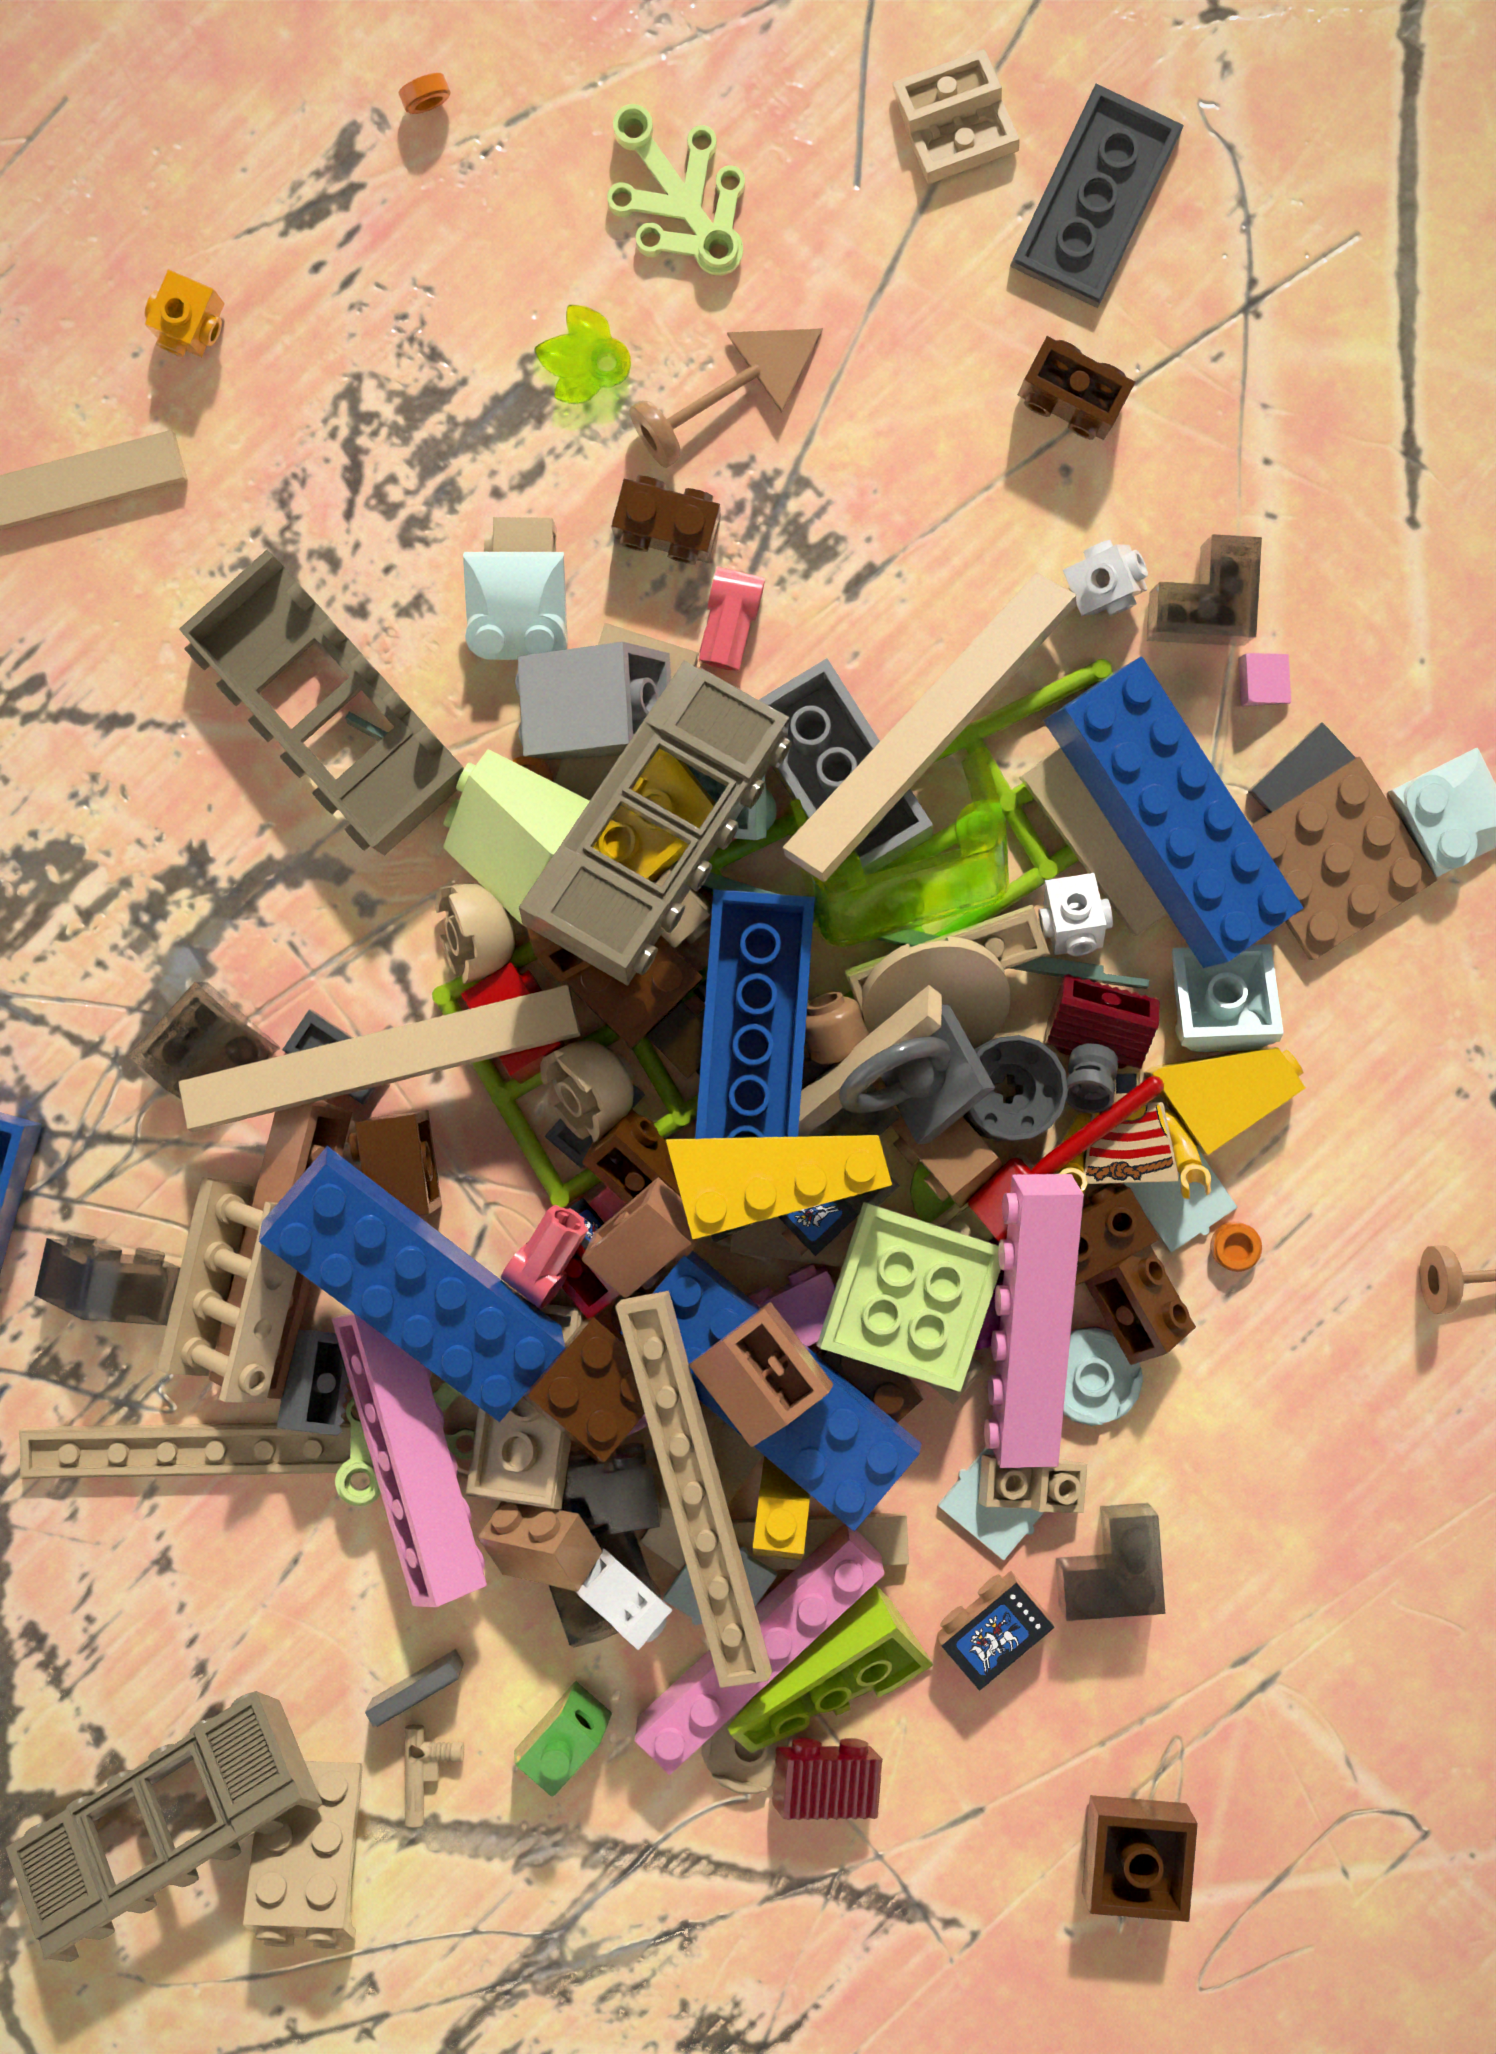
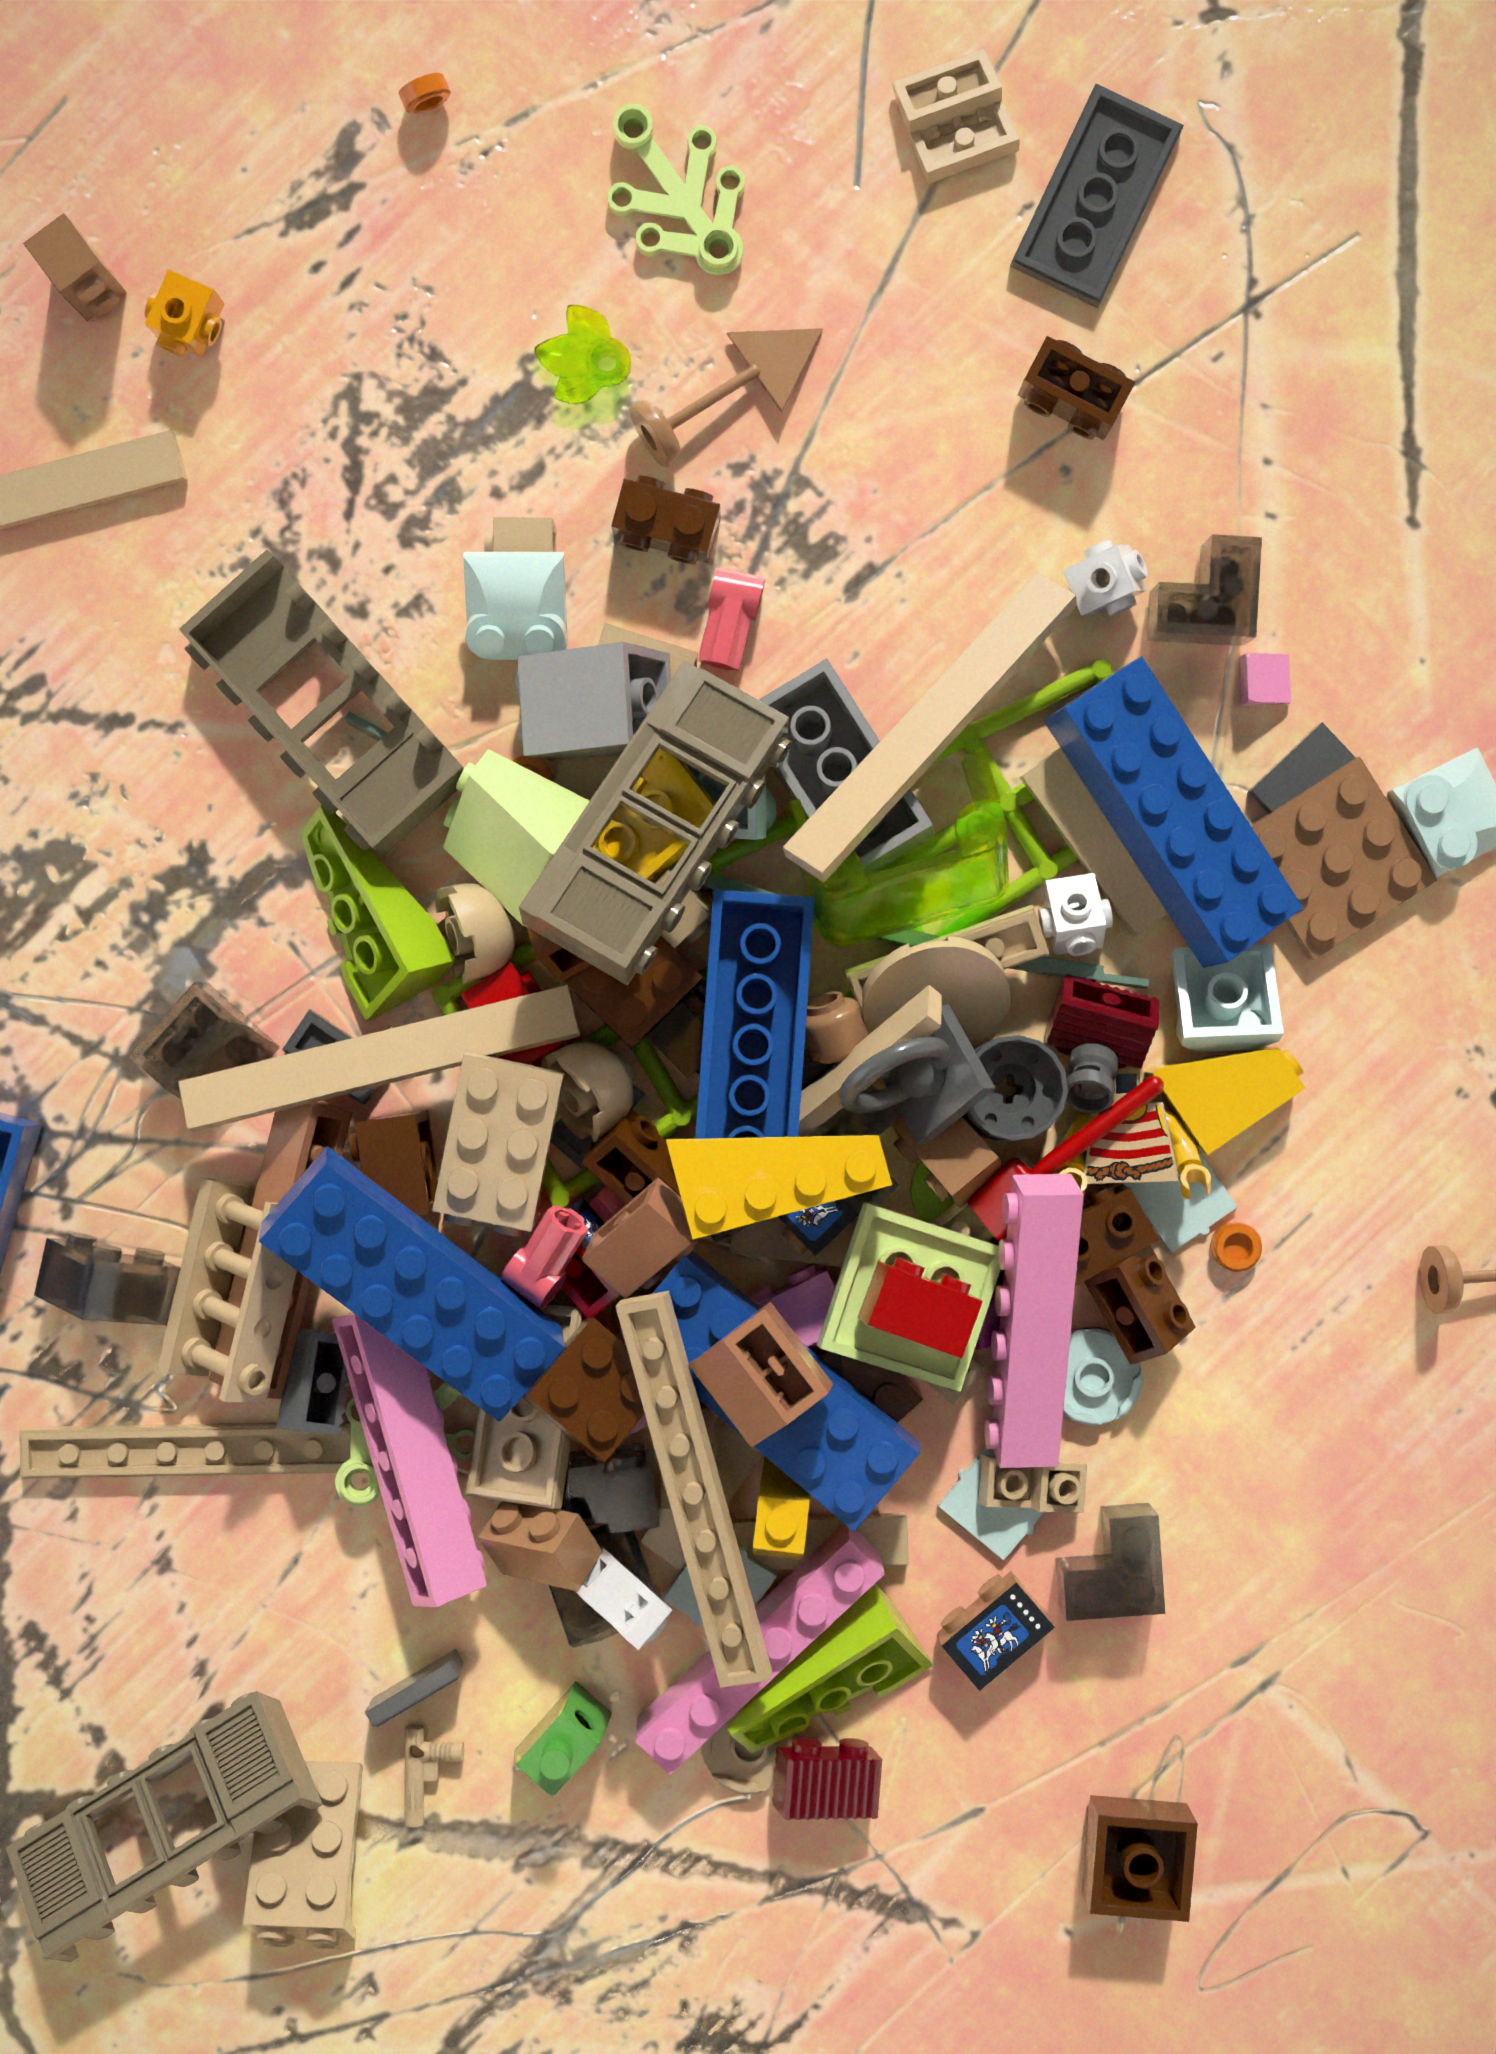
none -> medium nougat brick [23,213,126,321]
none -> lime wedge [300,805,456,1021]
none -> tan bracket [432,1052,565,1236]
none -> red brick [858,1257,983,1359]

